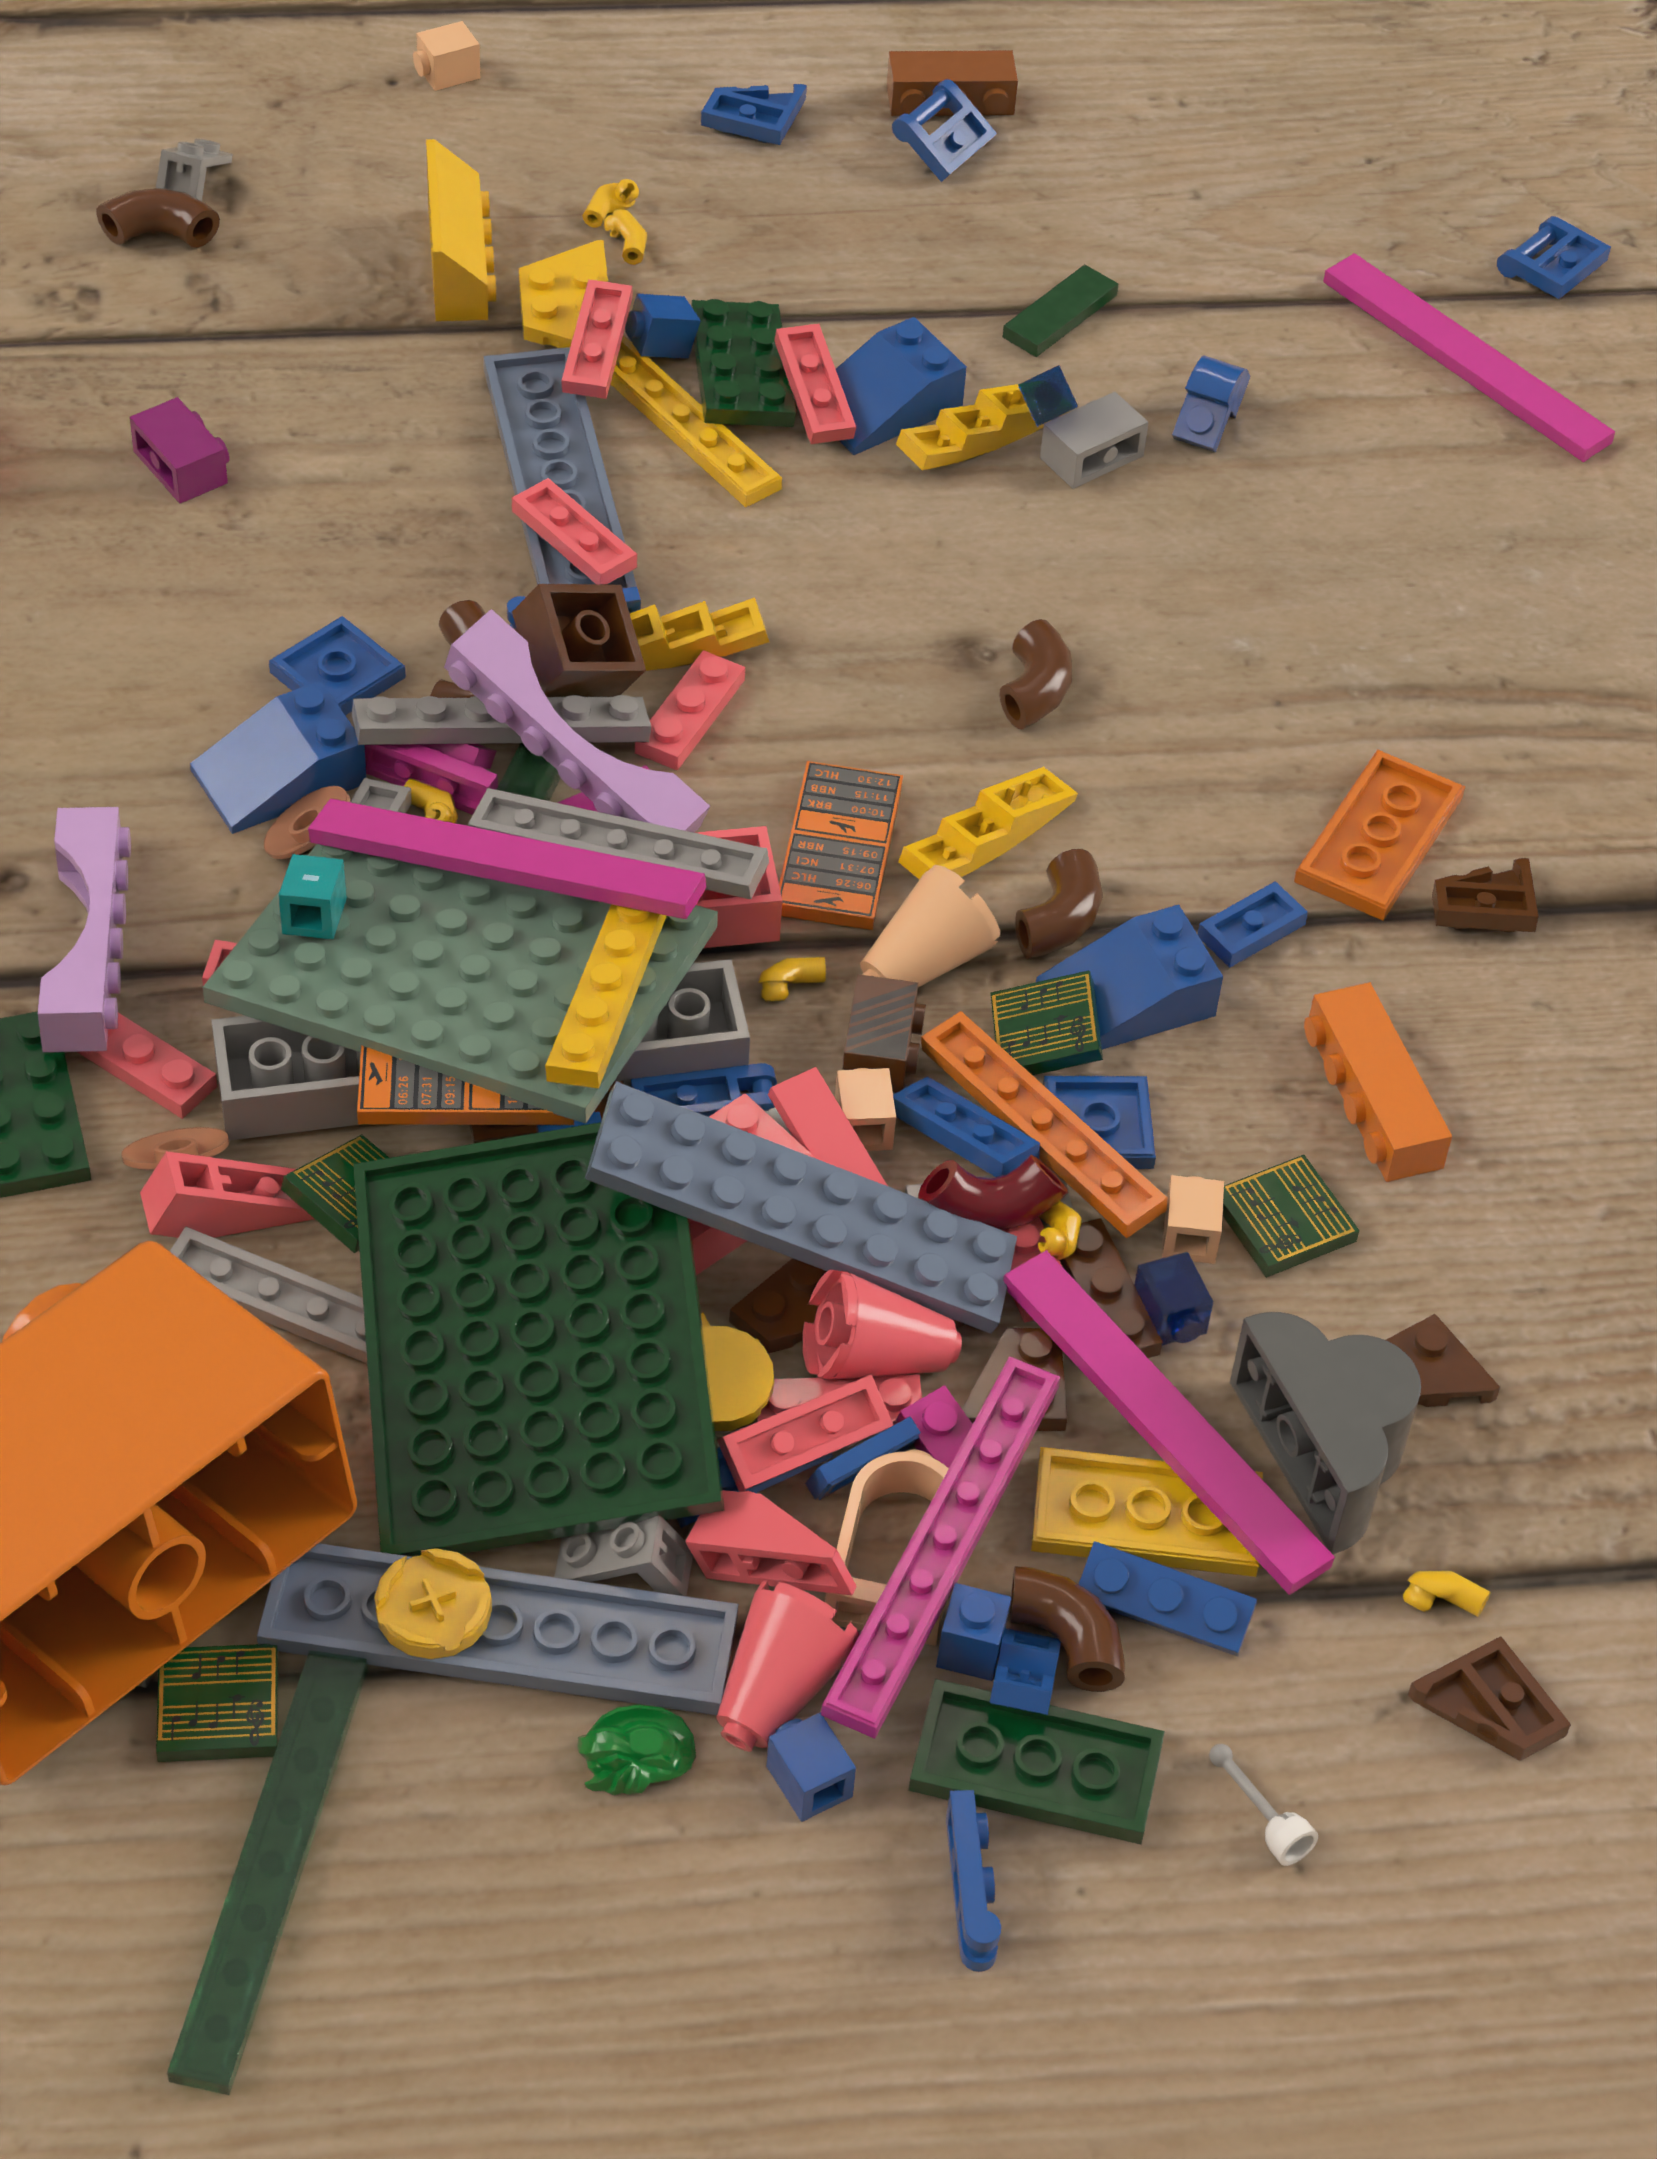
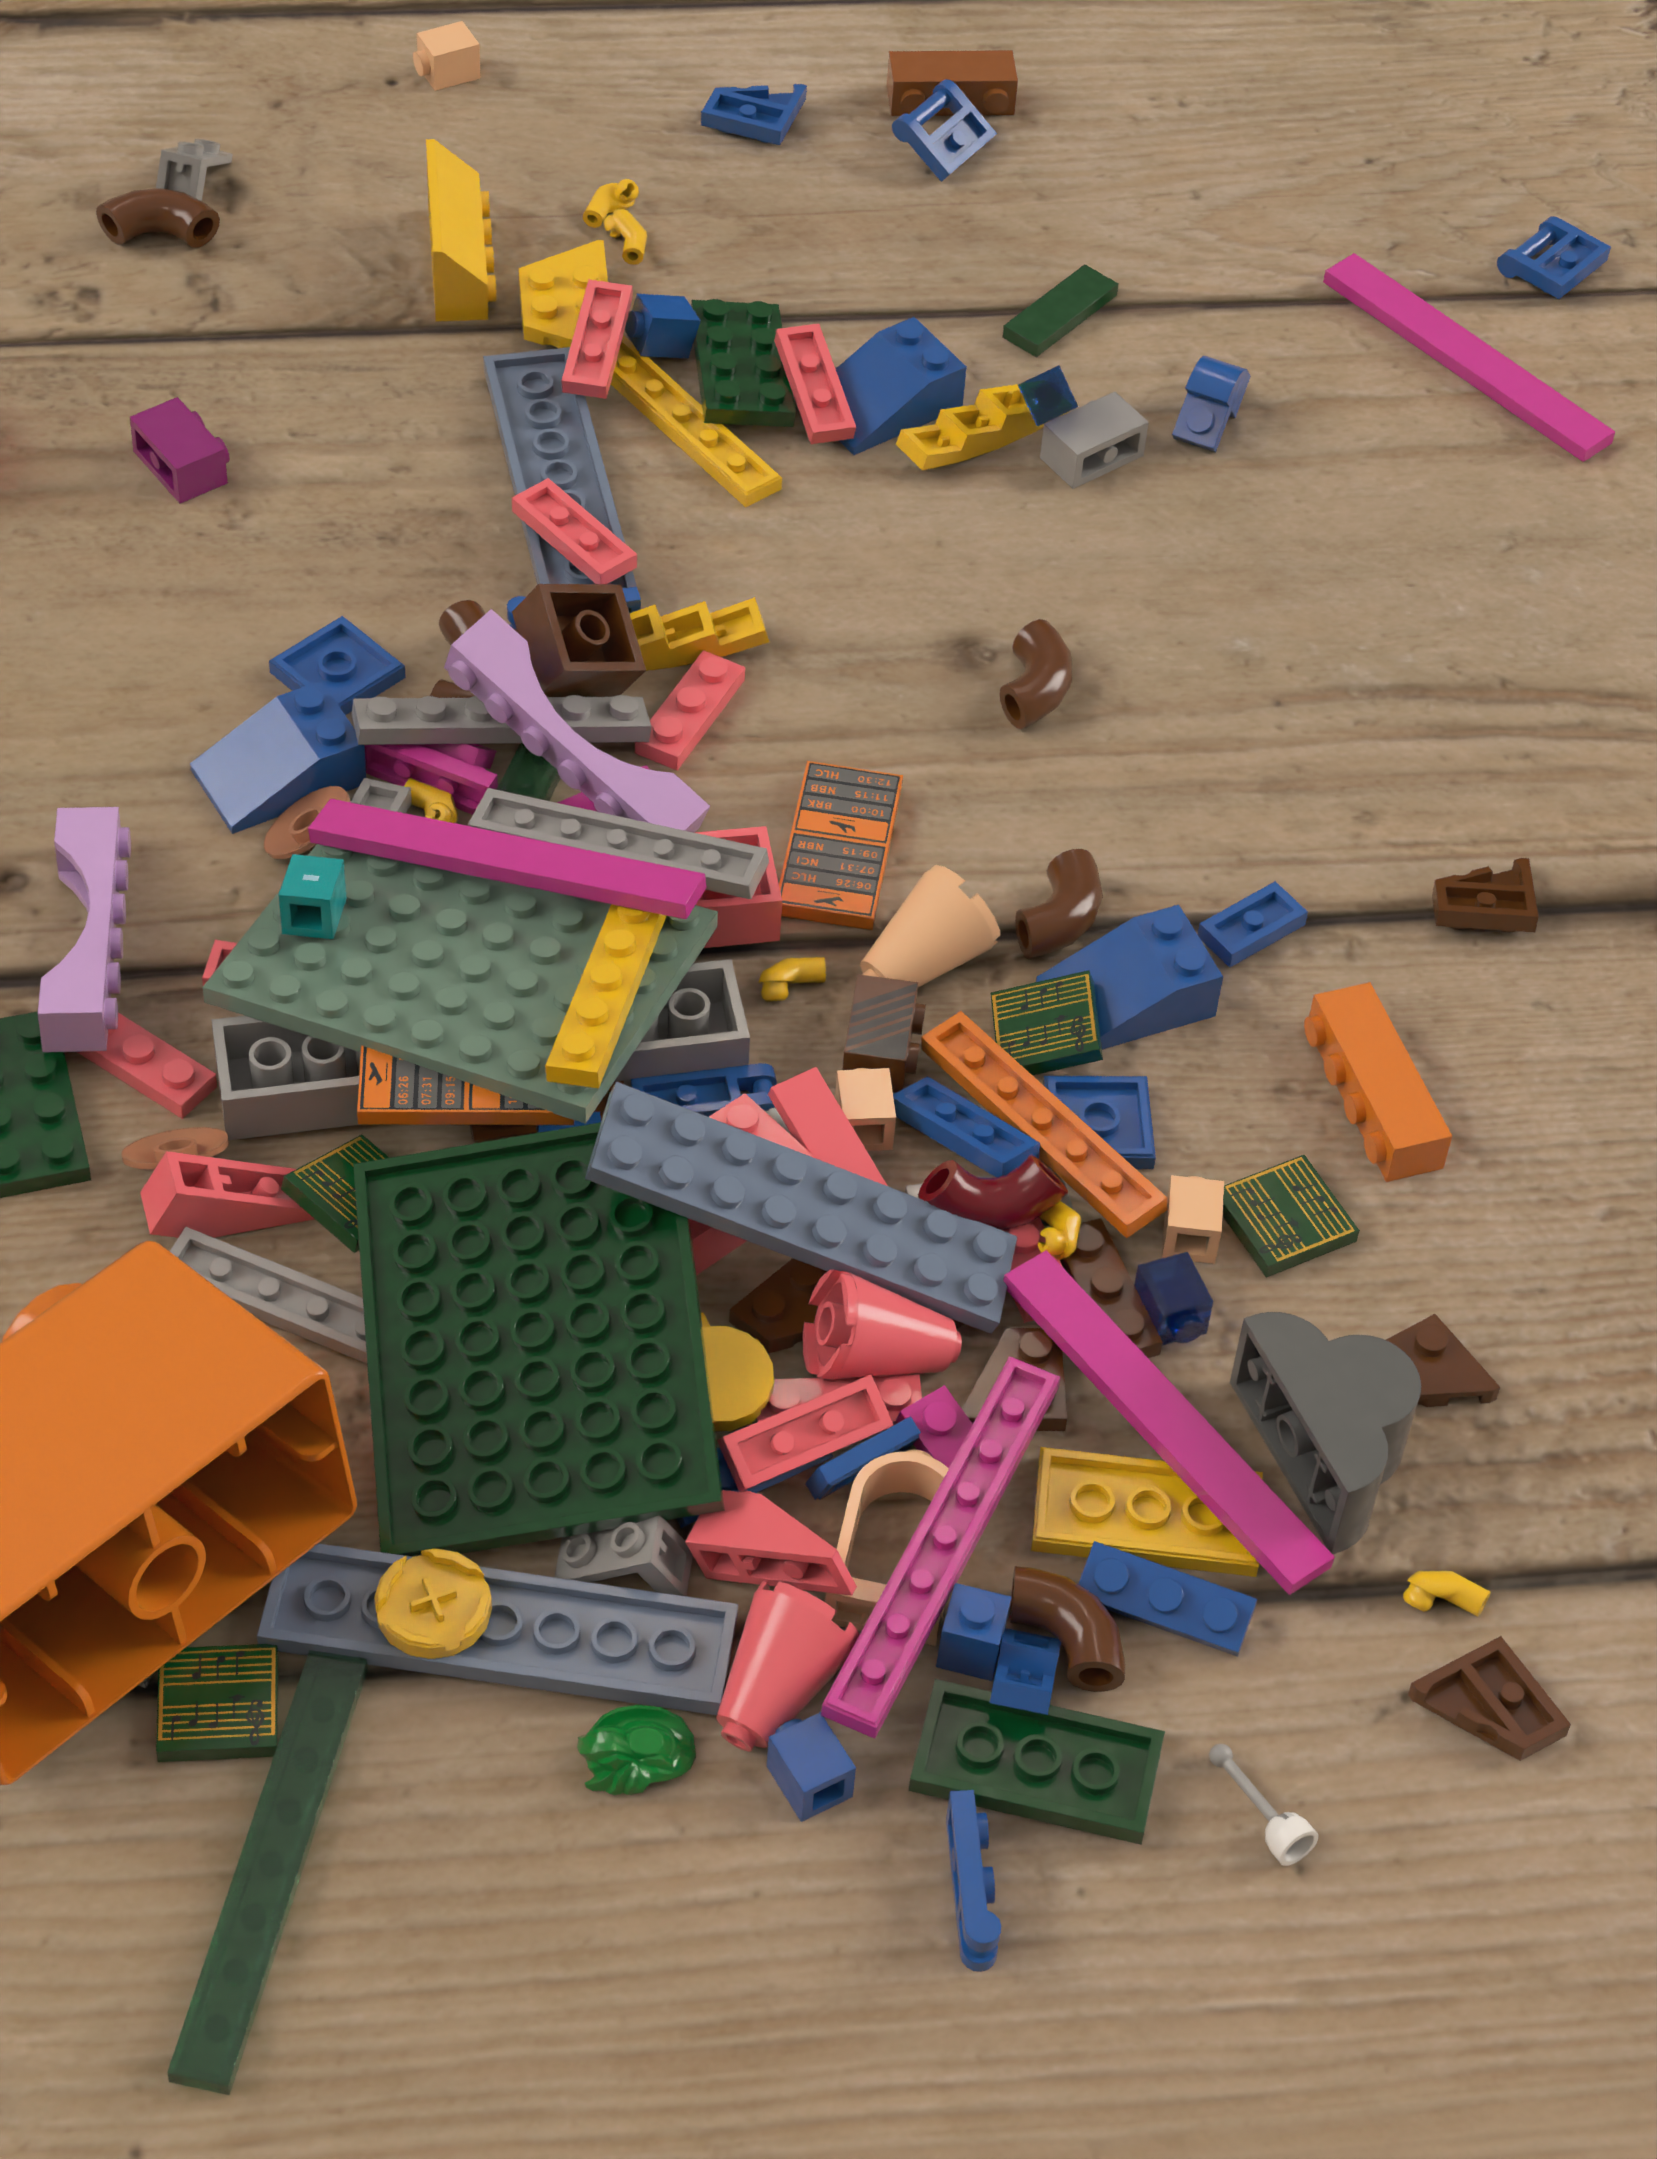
yellow slope [898,766,1078,880] -> none
orange tile [1294,749,1465,921] -> none

